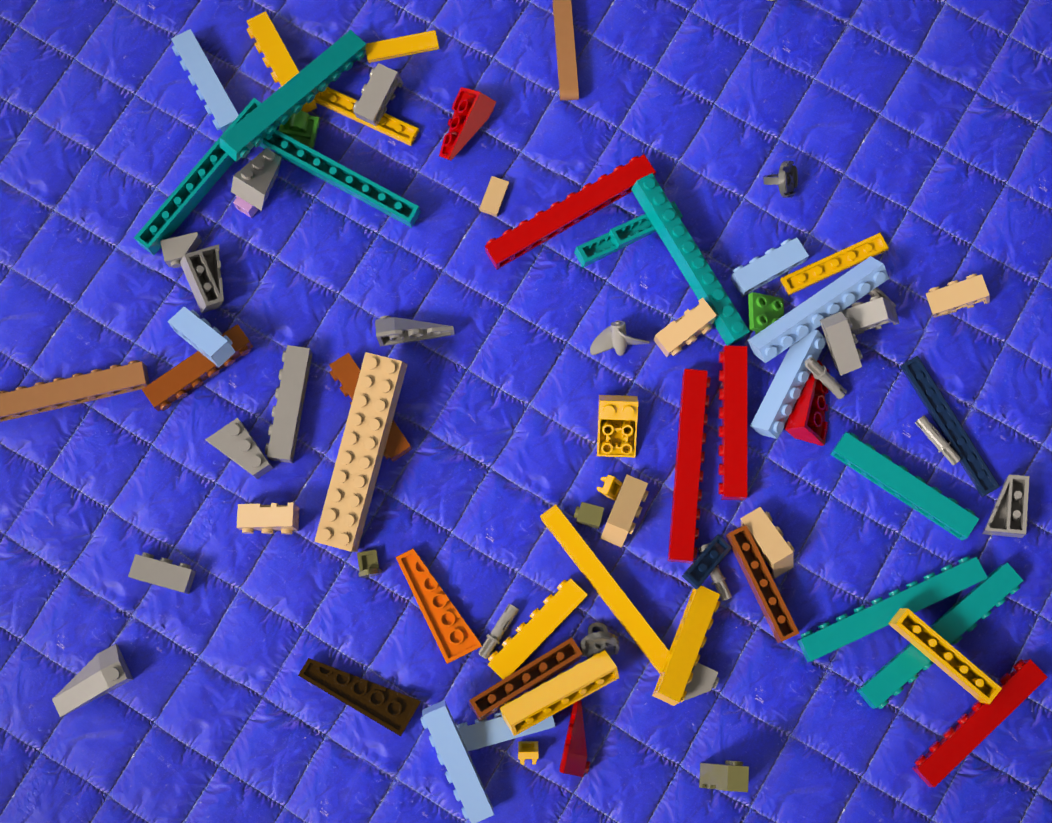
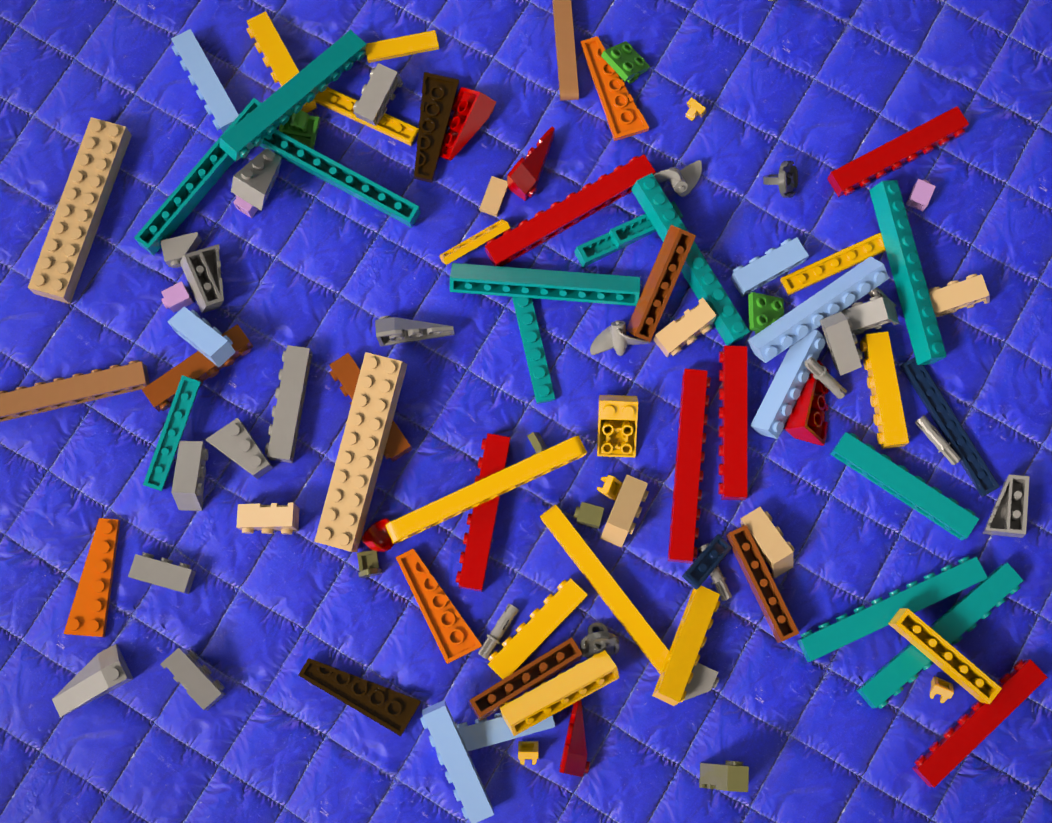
none -> tan brick [28,117,132,304]
none -> orange wing [64,518,120,637]
none -> teal plate [143,375,201,491]
none -> light grey wedge [160,648,225,711]
none -> lavender brick [161,281,194,313]
none -> light grey wedge [171,441,208,511]
none -> red helmet [362,519,394,552]
none -> yellow beam [385,436,587,544]
none -> dark brown wing [414,72,459,183]
none -> yellow tile [439,219,510,265]
none -> teal brick [450,263,640,306]
none -> red brick [456,433,511,592]
none -> red wedge [507,127,555,201]
none -> teal plate [512,297,555,404]
none -> olive tile [527,432,548,456]
none -> orange wing [580,36,649,141]
none -> bright green plate [601,41,650,84]
none -> dark orange brick [626,225,696,342]
none -> light grey piece [654,160,702,197]
none -> yellow tile [686,97,707,121]
none -> red brick [827,106,969,197]
none -> yellow brick [860,331,909,449]
none -> teal brick [869,180,947,366]
none -> lavender brick [906,179,936,212]
none -> yellow tile [929,676,954,703]

